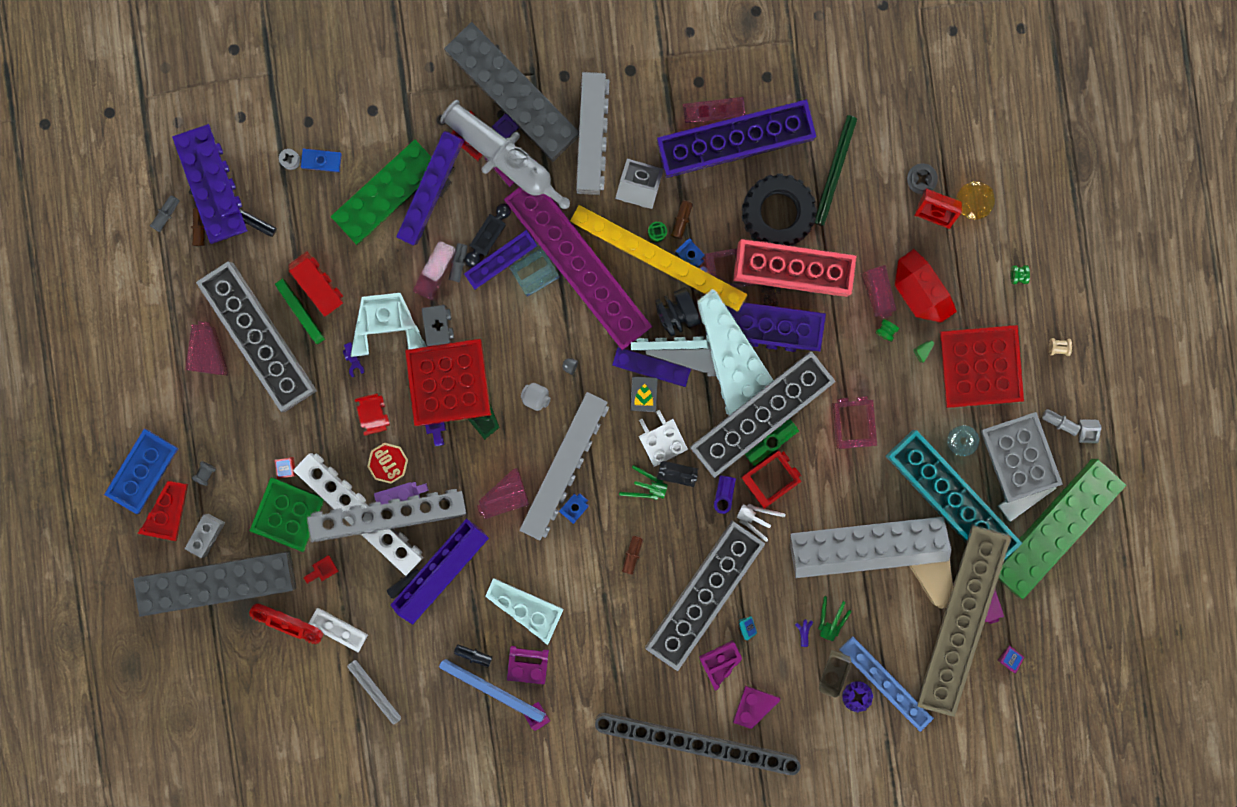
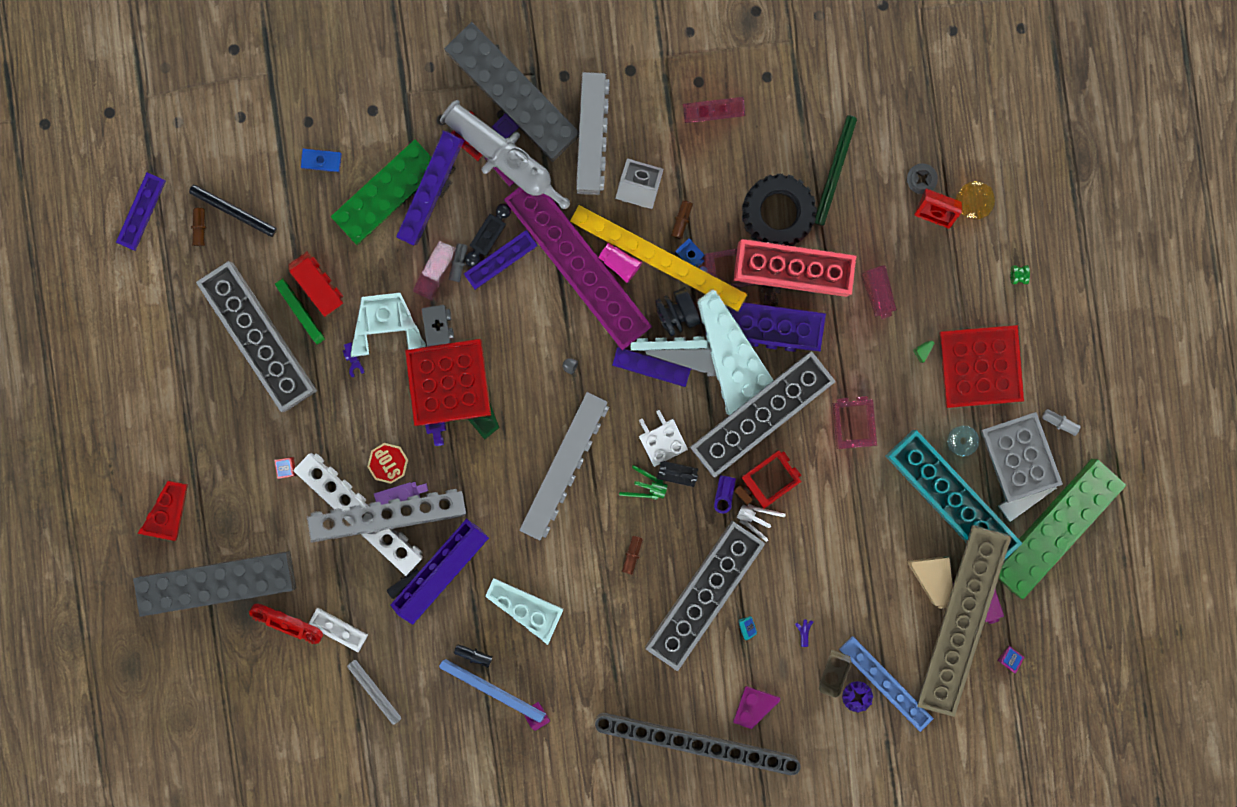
blue plate [104,429,179,514] -> none
dark grey axle [149,195,180,232] -> none
dark purple plate [172,124,248,244] -> none
clear pink slope [185,321,228,376] -> none
light grey brick [185,514,225,558] -> none
dark grey bush [192,461,216,486] -> none
green plate [249,477,325,552] -> none
light grey wheel [279,149,301,170] -> none
red plate [303,555,339,584] -> none
red brick [355,393,390,436] -> none
clear pink slope [477,468,530,519] -> none
magenta plate [507,646,549,685] -> none
clear light blue tile [509,248,560,297] -> none
light grey head [521,383,551,411] -> none
blue brick [559,493,589,524] -> none
dark grey piece [631,377,658,412] -> none
green wheel [648,222,667,242] -> none
dark purple brick [656,100,816,178] -> none
magenta wing [699,640,742,691] -> none
green piece [744,418,799,466] -> none
light grey brick [790,516,951,578] -> none
green plant [818,596,851,641] -> none
green wheel [875,319,900,342] -> none
red wedge [894,249,957,323] -> none
tan bush [1049,338,1072,356] -> none
light grey slope [1079,419,1101,443] -> none
none -> dark purple plate [116,172,166,251]
none -> dark pink plant [598,243,643,283]
none -> reddish brown plate [734,485,753,505]

